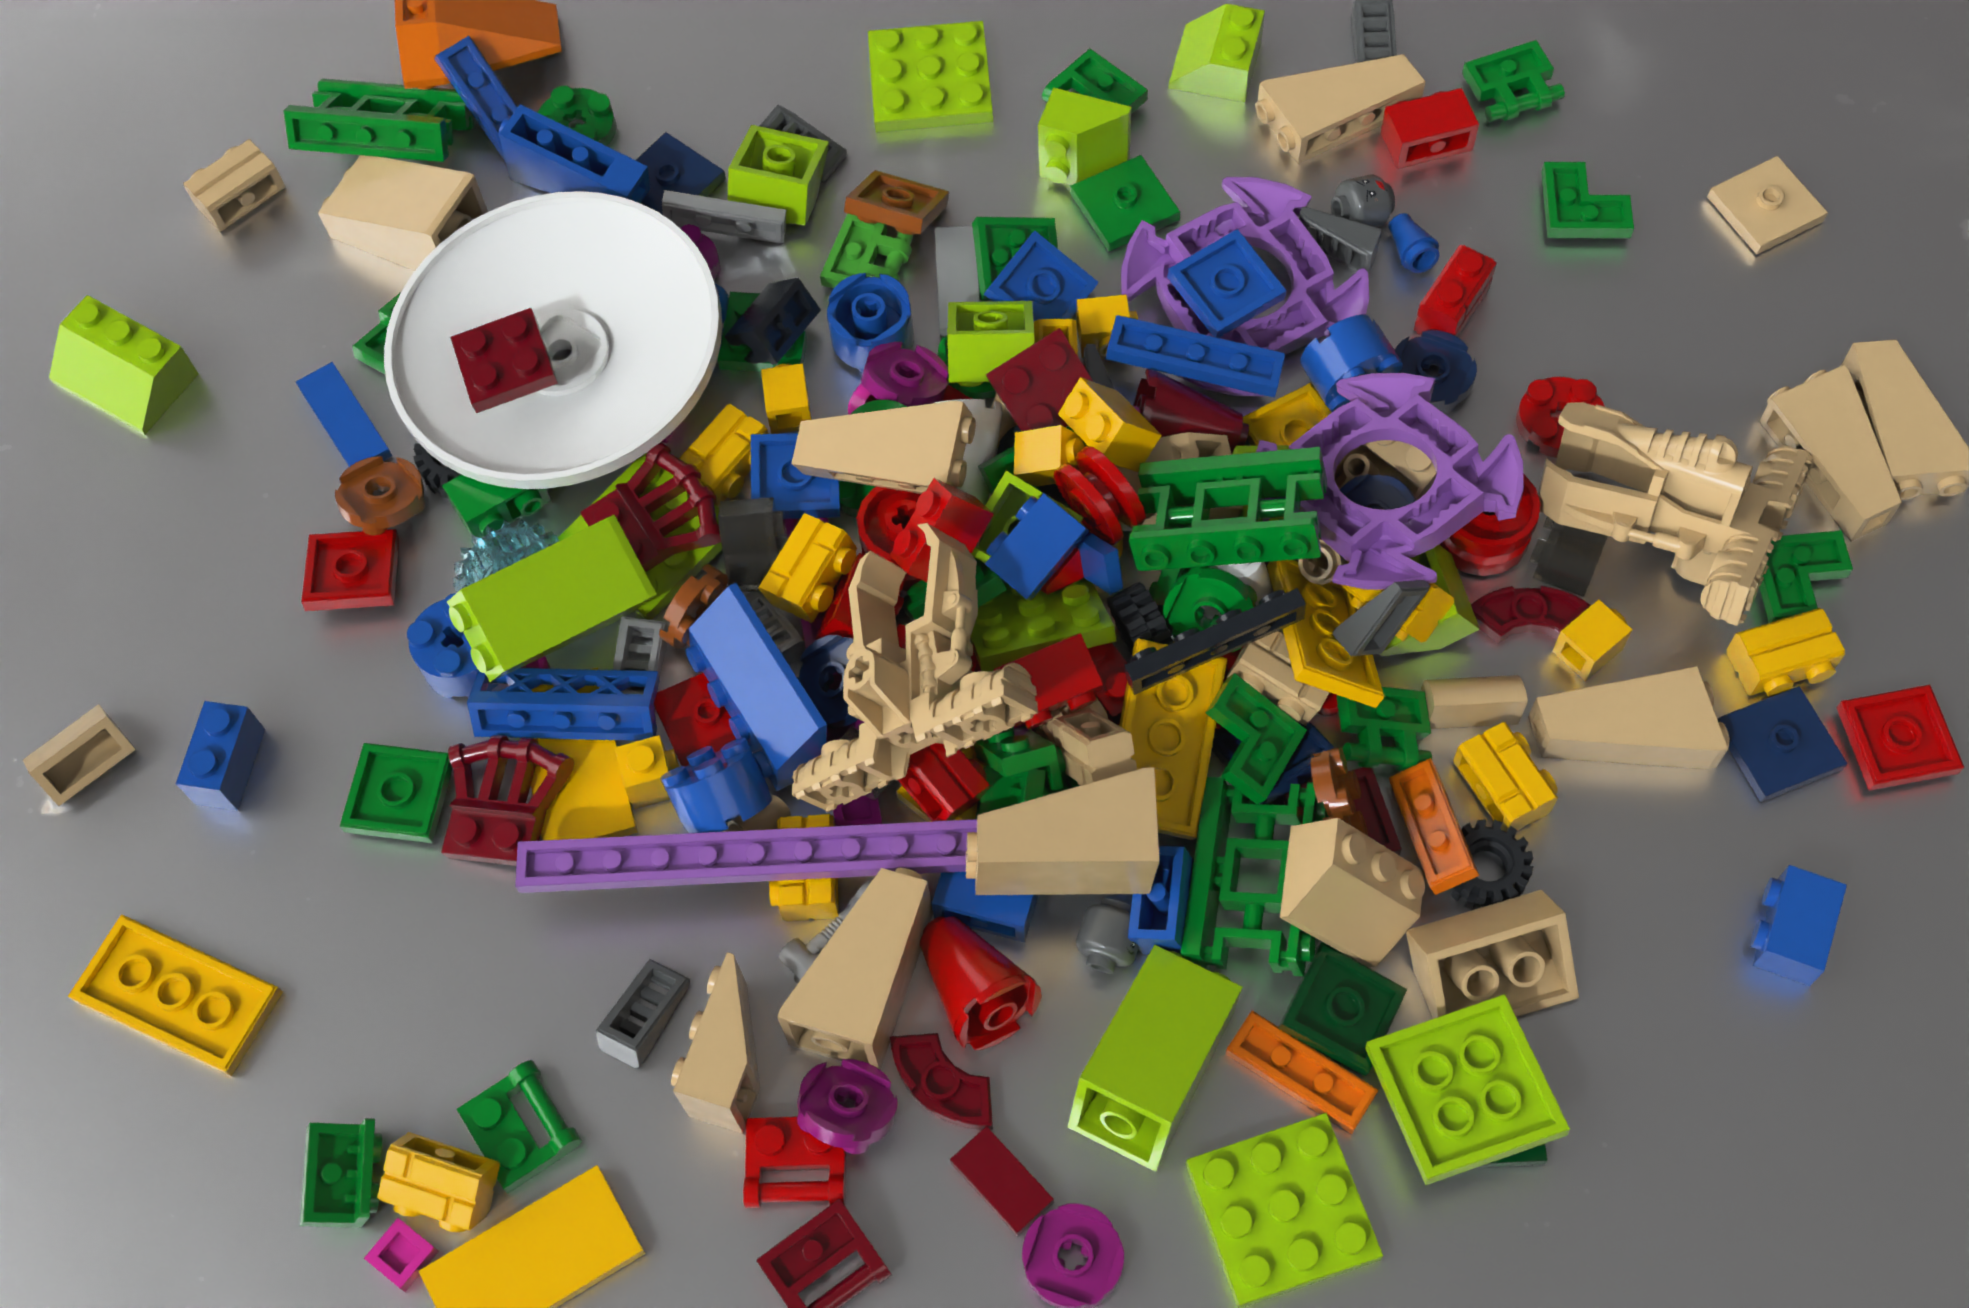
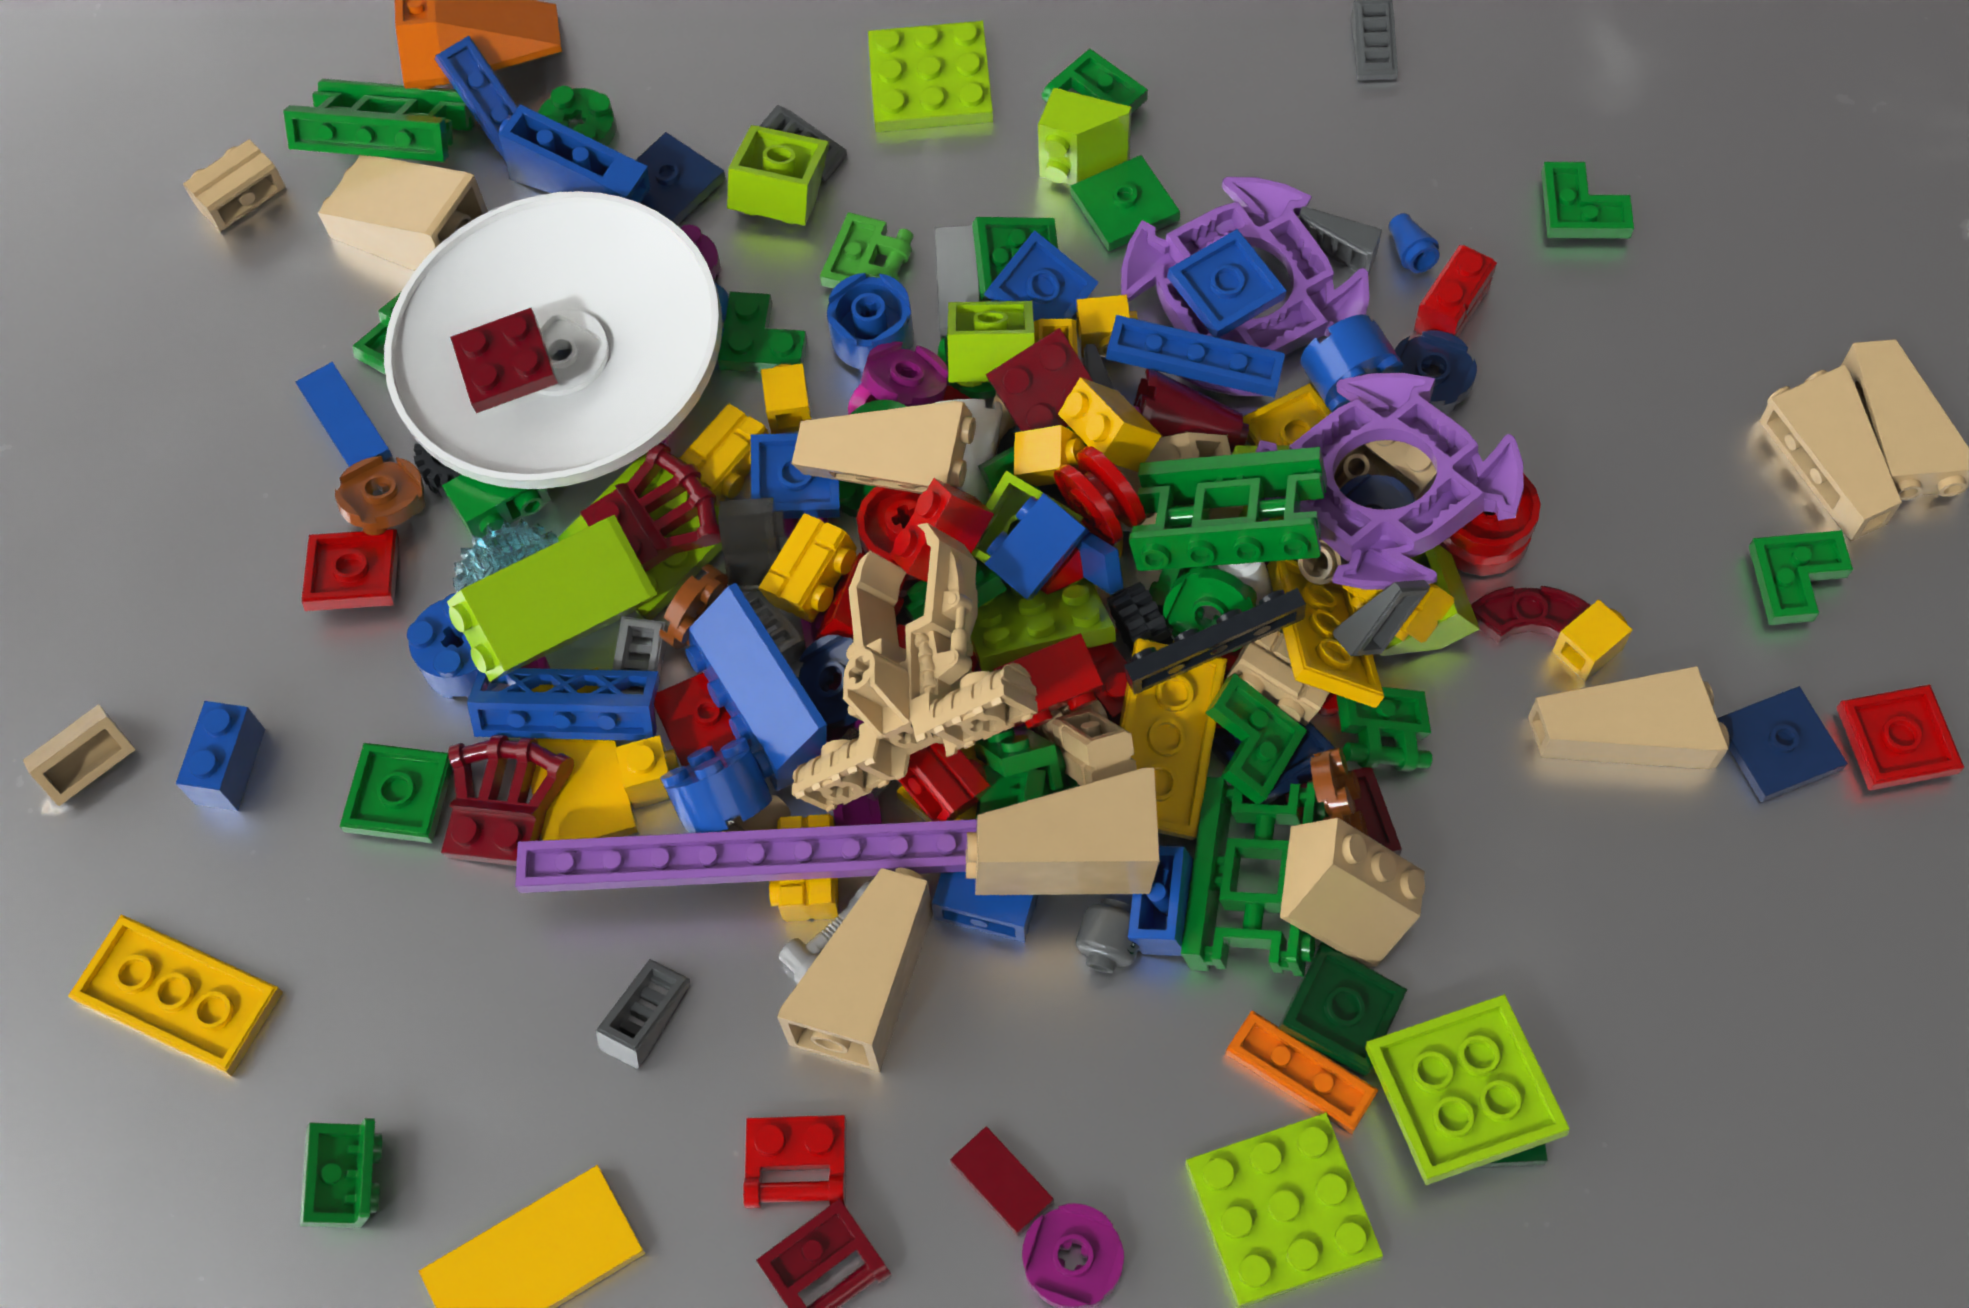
lime slope [49,295,199,435] -> none
dark pink tile [364,1218,439,1292] -> none
yellow brick [377,1132,500,1232] -> none
green plate [456,1060,582,1194] -> none
light grey tile [662,190,786,244] -> none
tan slope [671,952,760,1134] -> none
black hinge [724,277,821,365] -> none
magenta plate [797,1059,898,1154] -> none
dark orange plate [844,170,950,235] -> none
dark red tile [890,1033,993,1130] -> none
red cone [920,916,1042,1050] -> none
lime slope [1067,944,1243,1172] -> none
lime slope [1168,4,1265,102] -> none
tan slope [1255,54,1426,164] -> none
dark grey head [1331,174,1395,228] -> none
red brick [1381,88,1479,169] -> none
orange tile [1388,758,1480,895] -> none
tan slope [1406,890,1579,1019] -> none
tan brick [1421,675,1528,729] -> none
black tyre [1451,819,1534,910] -> none
yellow brick [1453,722,1558,832] -> none
green plate [1462,40,1565,122] -> none
red plate [1516,377,1605,458] -> none
clear smoke brick [1529,516,1608,597] -> none
tan piece [1538,402,1813,626] -> none
tan plate [1707,156,1828,255] -> none
yellow brick [1726,608,1845,697] -> none
blue brick [1750,865,1847,986] -> none

